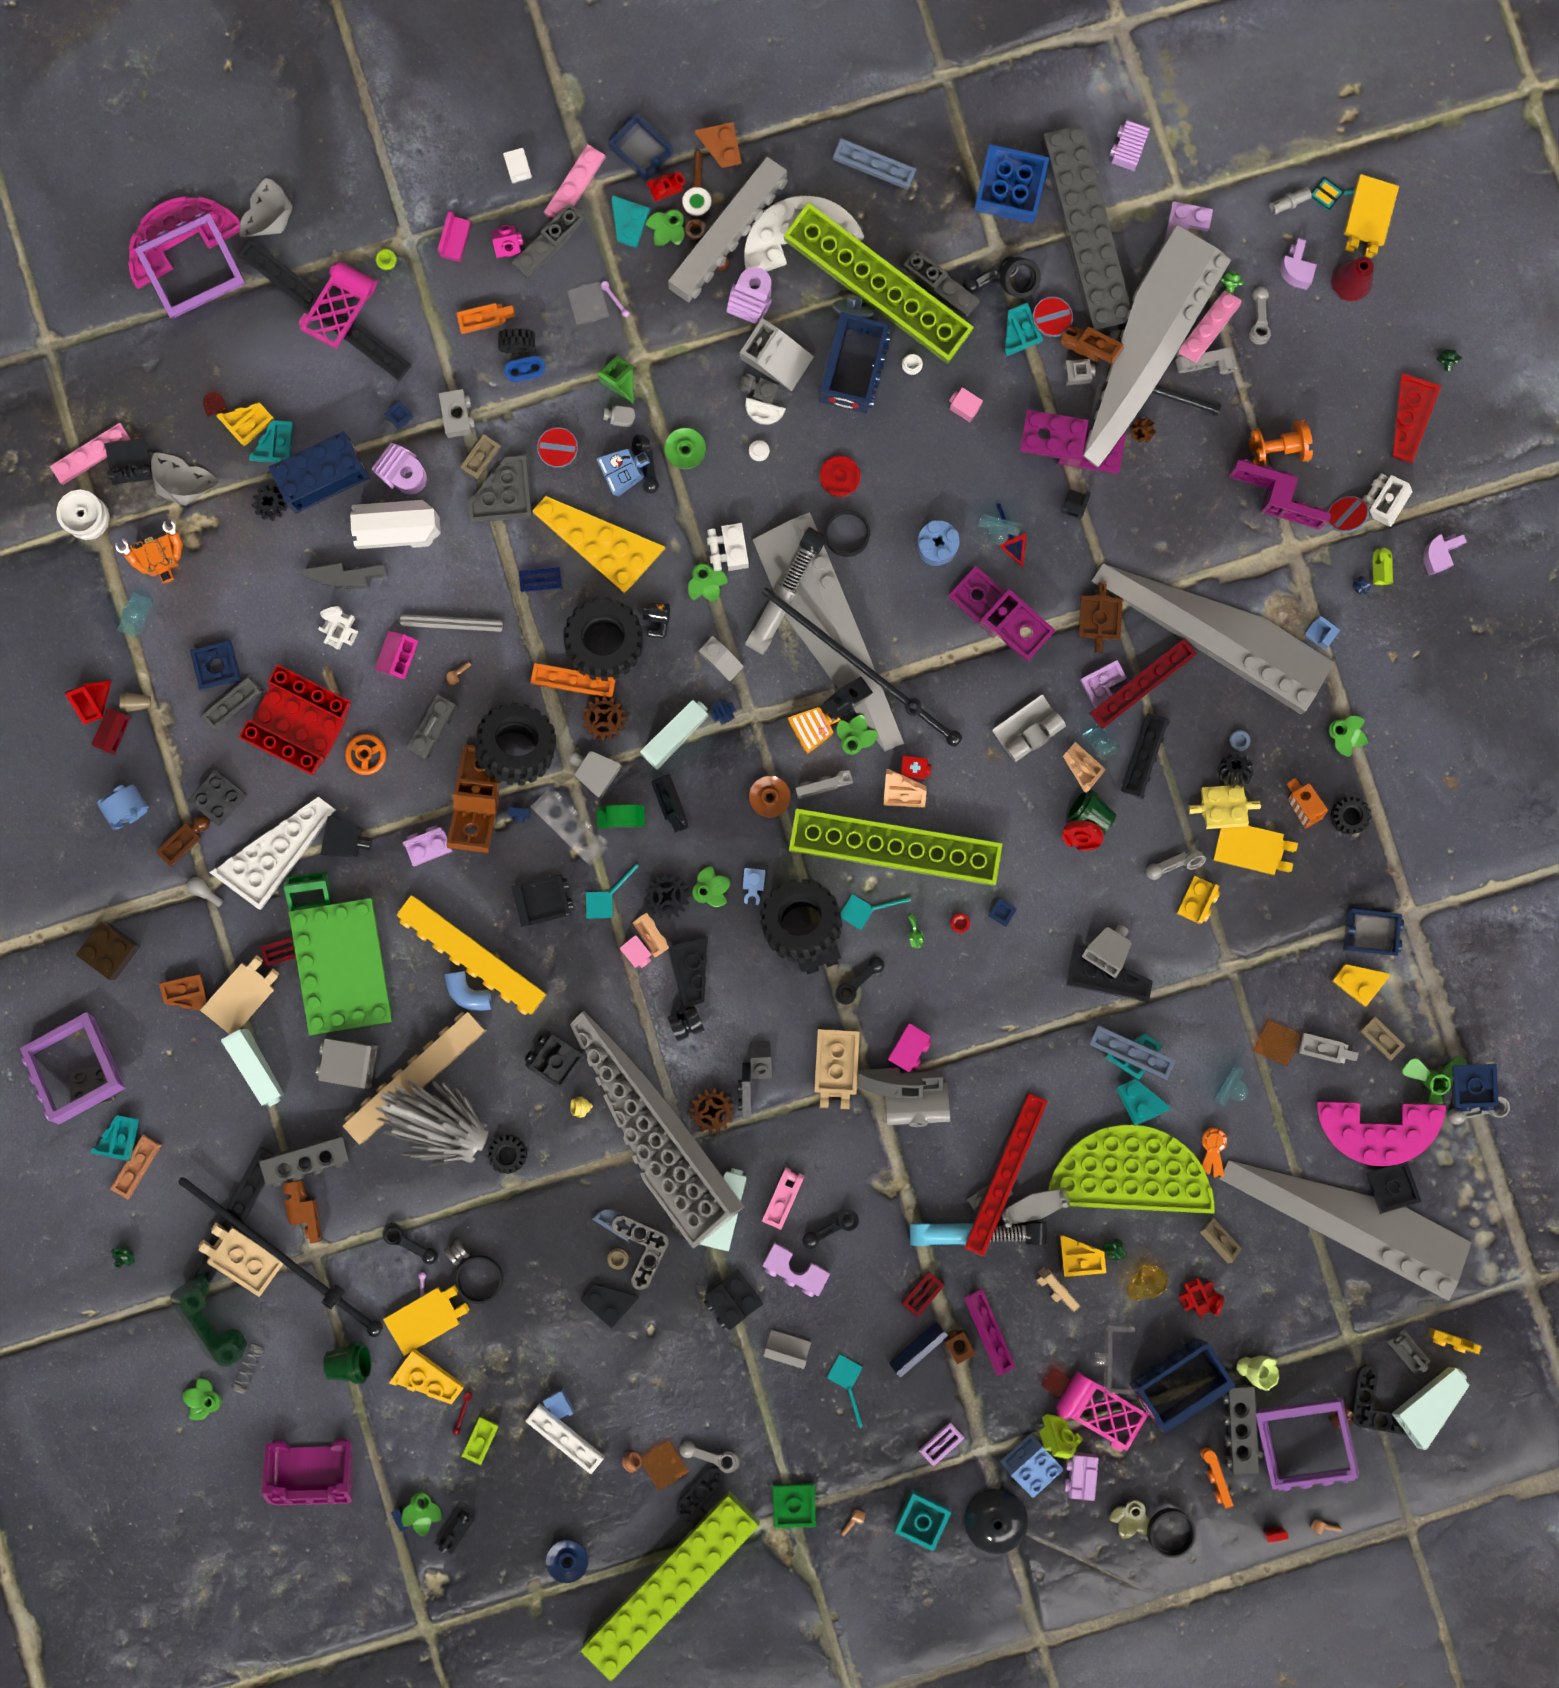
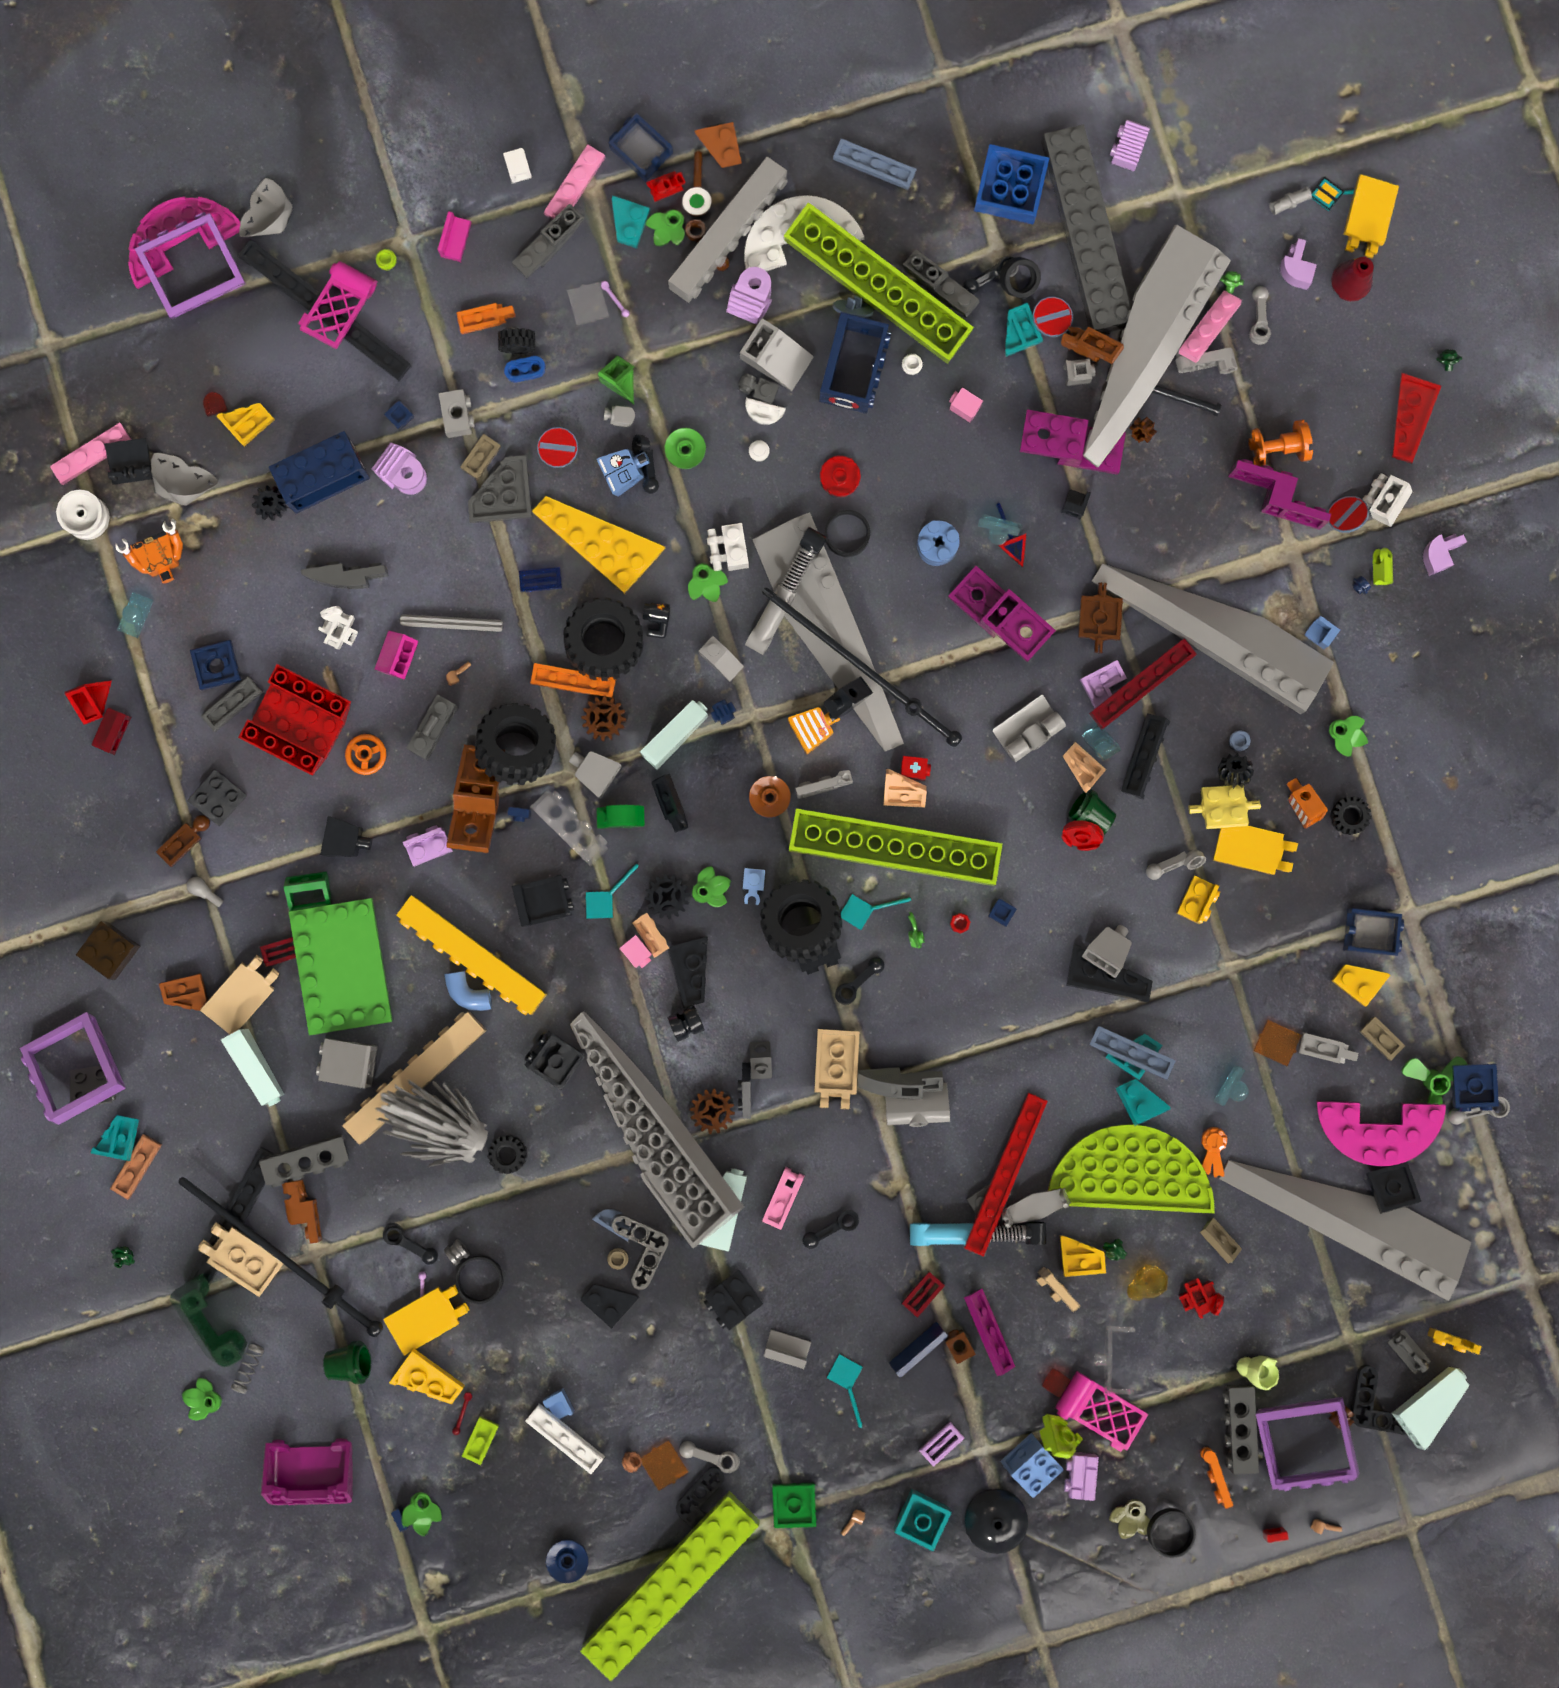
medium blue brick [97,784,149,830] -> none
dark tan cone [120,692,151,712] -> none
white wing [209,797,336,910] -> none
teal wing [249,420,294,463] -> none
white brick [350,500,441,549] -> none
black hinge [434,1507,475,1555] -> none
dark pink brick [491,225,523,258] -> none
light yellow plate [570,1096,593,1118] -> none
lavender arch [763,1242,830,1297] -> none
bright green plate [837,715,878,755] -> none
dark pink brick [887,1023,932,1072] -> none
dark blue hose [1129,1338,1236,1433] -> none
lavender plate [1164,201,1213,242] -> none

